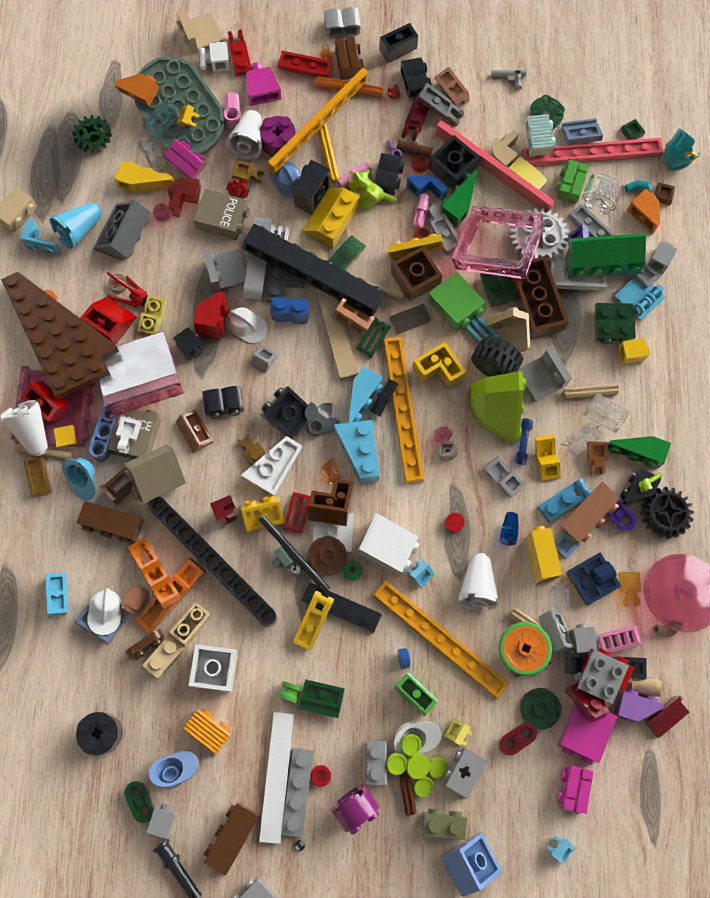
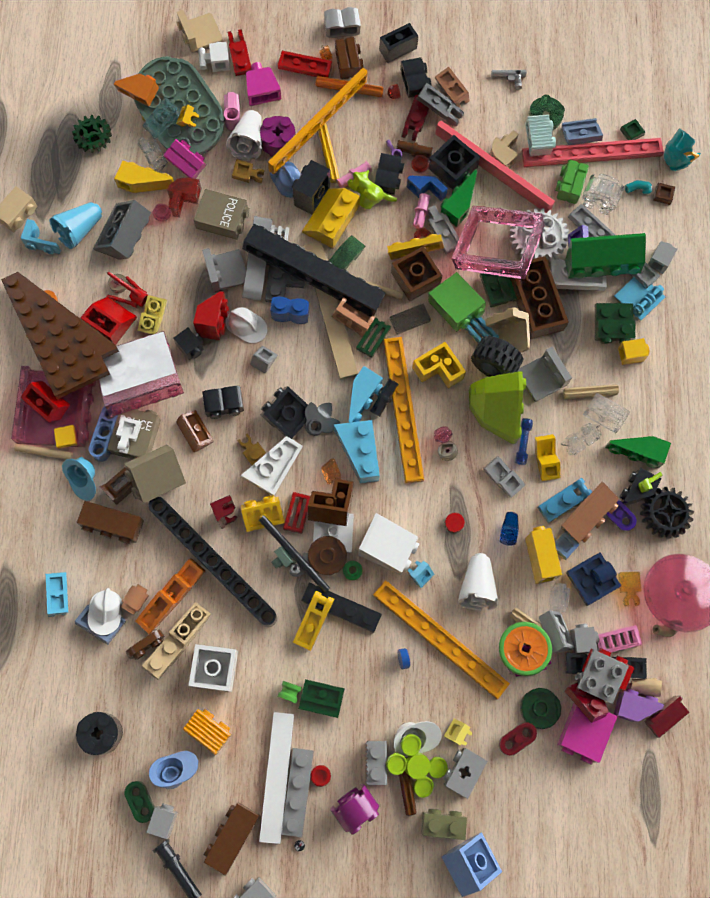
white cone [0,400,48,456] -> none
pearl gold plate [23,455,52,498] -> none
orange slope [127,537,181,609] -> none
red gear [226,179,250,199] -> none
bright green brick [394,672,439,717] -> none
light yellow slope [508,157,547,189] -> none
medium azure tile [547,836,575,865] -> none
dark pink brick [556,765,594,814] -> none
dark orange plate [587,441,608,474] -> none
orange slope [627,189,660,234] -> none

